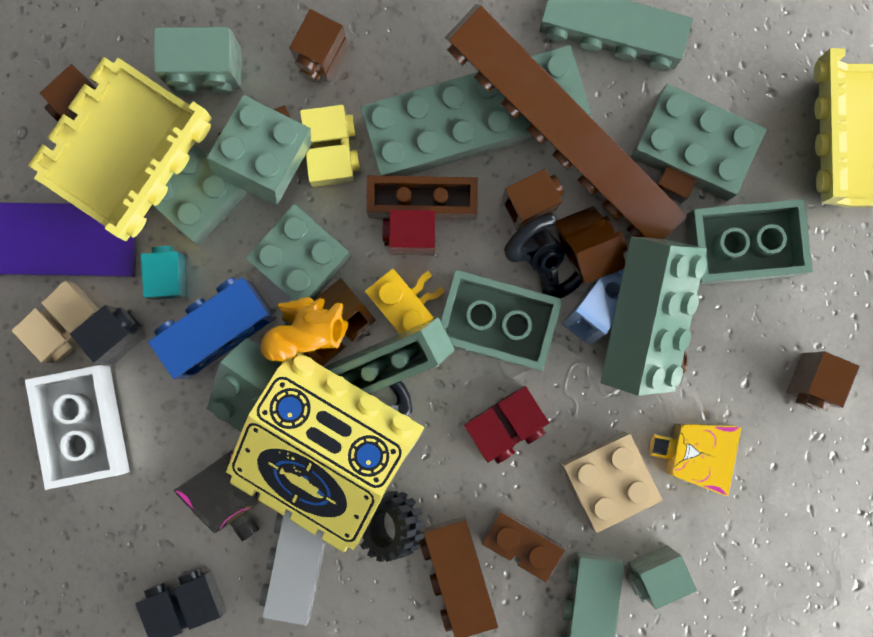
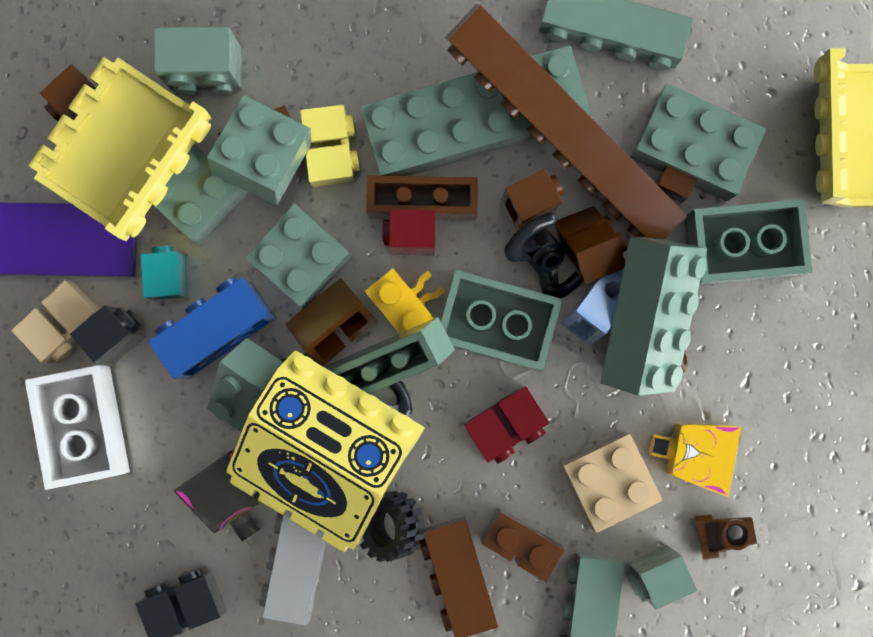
light orange animal [260,297,348,361] -> none
reddish brown piece [289,9,348,83] -> none
reddish brown piece [786,351,860,412] -> none
none -> reddish brown plate [695,514,757,560]

